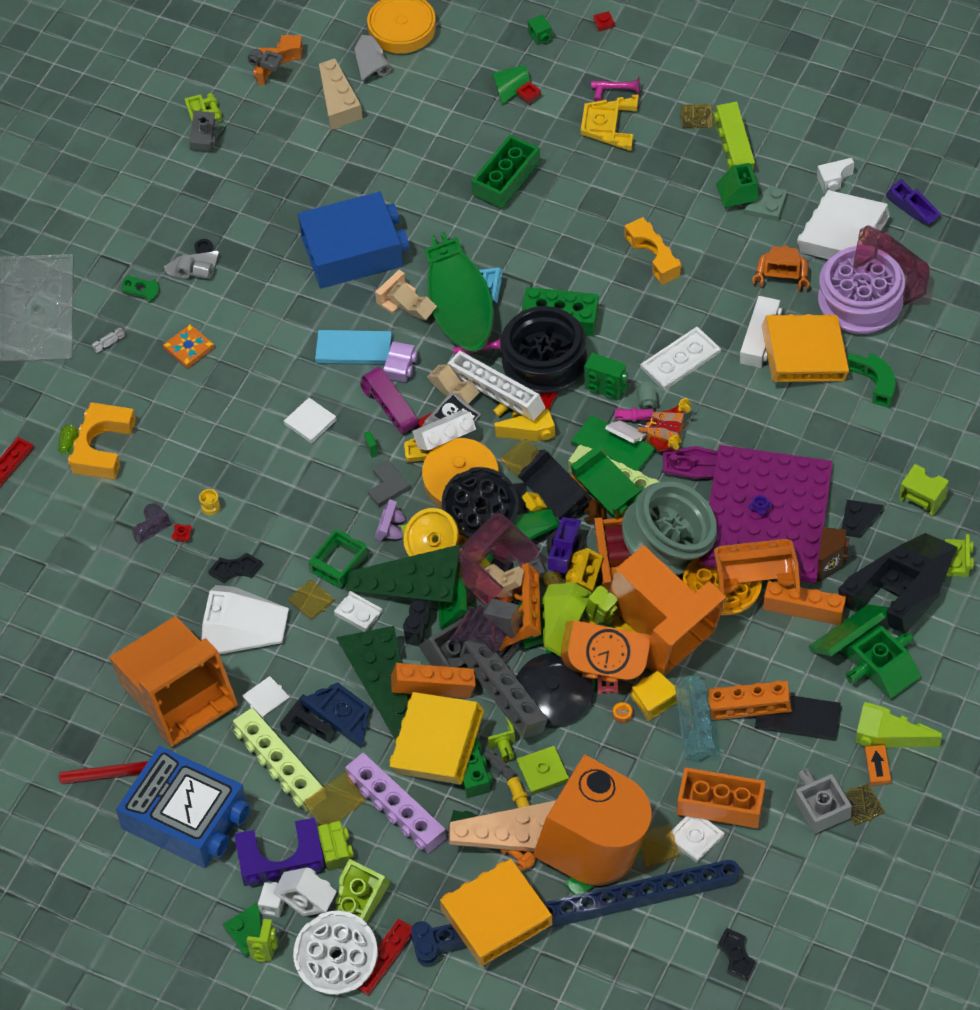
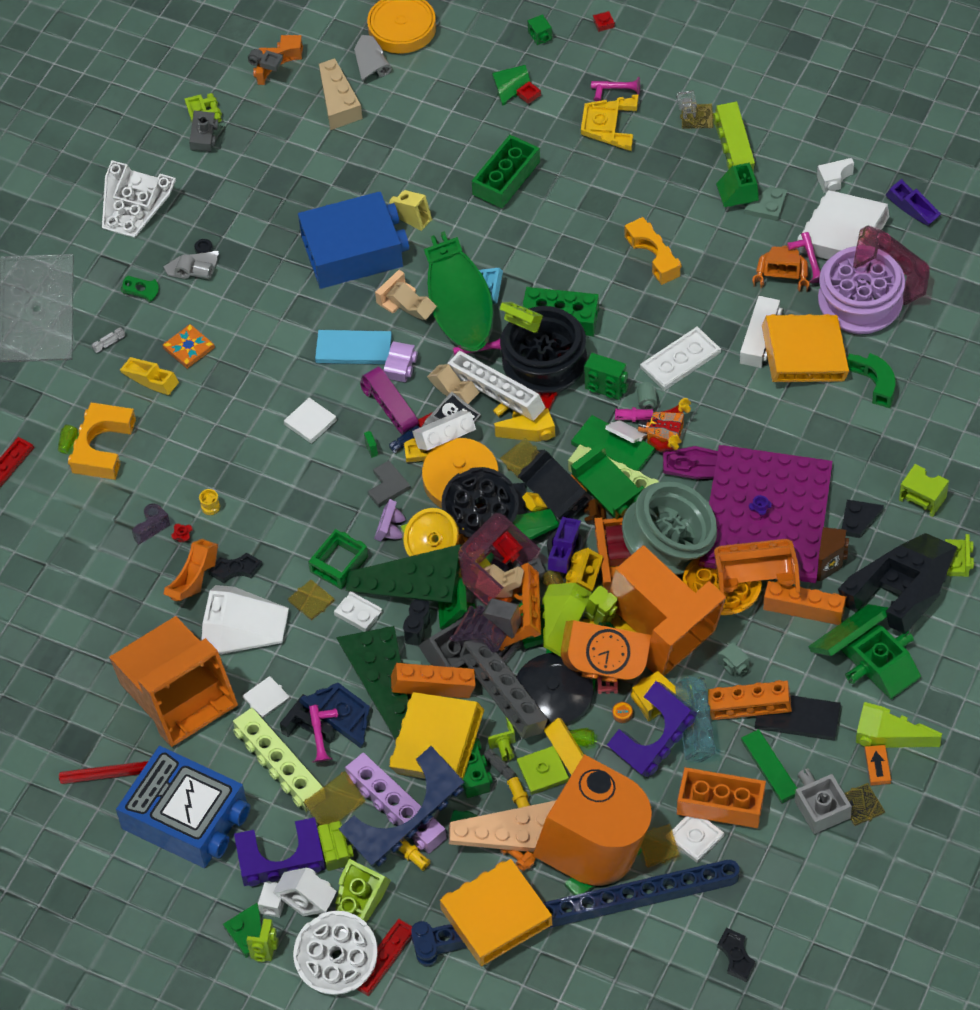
none -> white wedge [102,160,176,238]
none -> yellow slope [120,357,179,395]
none -> orange arch [164,539,218,601]
none -> dark pink piece [309,705,338,763]
none -> dark blue arch [339,746,465,868]
none -> light yellow torso [389,190,432,231]
none -> dark blue axle [389,426,420,453]
none -> yellow pin [399,840,431,871]
none -> red bracket [492,531,523,564]
none -> lime bracket [500,302,543,332]
none -> yellow tile [544,718,584,775]
none -> clear neon green cone [569,728,595,748]
none -> dark purple arch [607,681,698,777]
none -> clear plate [676,90,697,119]
none -> sand green window [718,642,749,677]
none -> green tile [741,729,797,804]
none -> dark pink piece [787,232,820,284]

